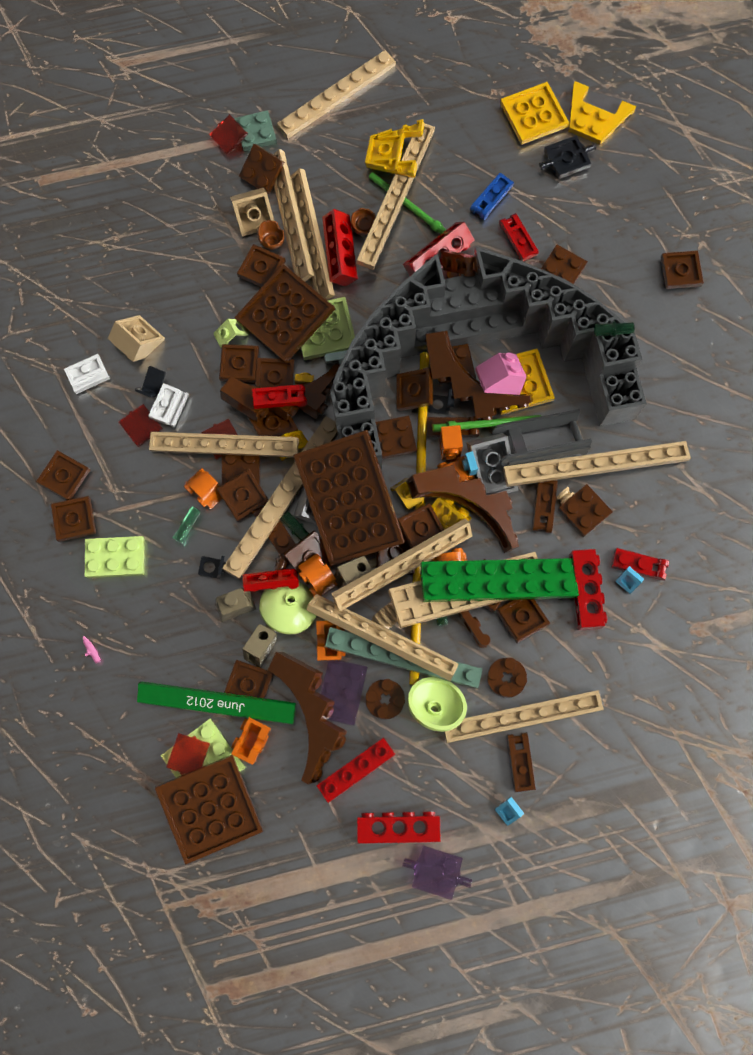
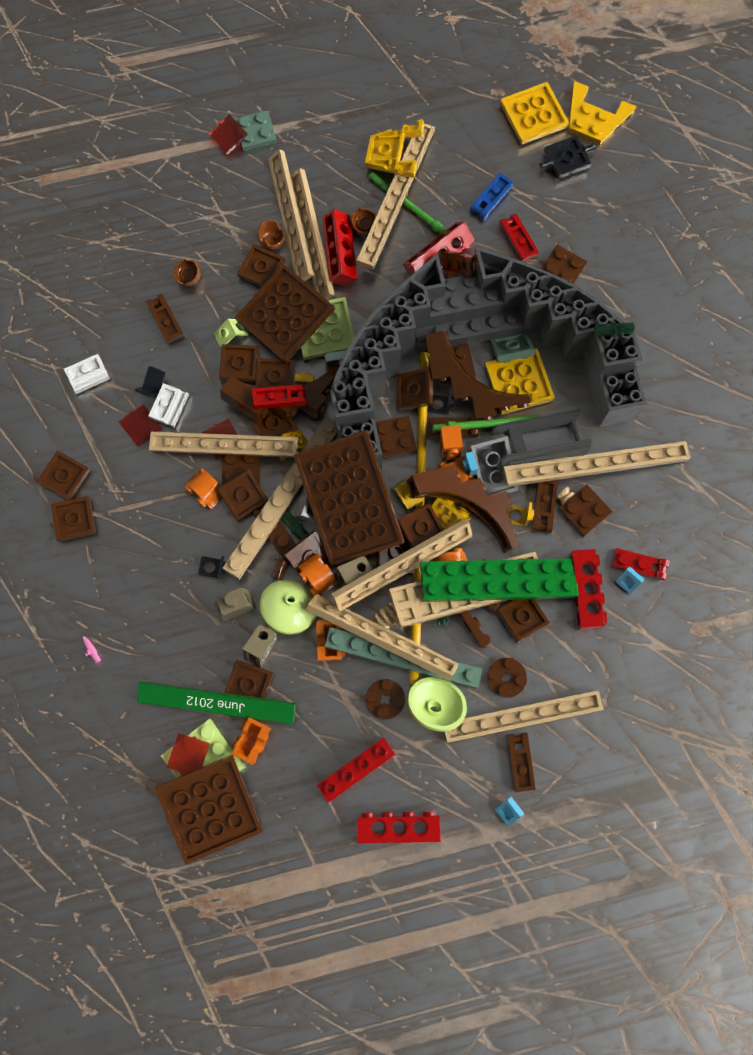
yellowish green plate [85,536,144,578] -> none
tan slope [108,315,165,362] -> none
clear green axle [173,507,200,544] -> none
tan slope [230,187,274,236] -> none
reddish brown plate [239,144,285,194] -> none
red plate [243,569,299,592] -> none
reddish brown arch [268,652,347,784] -> none
tan plate [277,50,396,139] -> none
clear purple plate [321,660,368,726] -> none
clear purple plate [402,846,472,900] -> none
bright pink slope [475,353,527,395] -> none
reddish brown plate [661,251,704,289] -> none
none -> reddish brown plate [146,294,184,344]
none -> dark orange hair [173,258,201,287]
none -> sand green plate [490,332,535,363]
none -> yellow bracket [507,502,534,527]

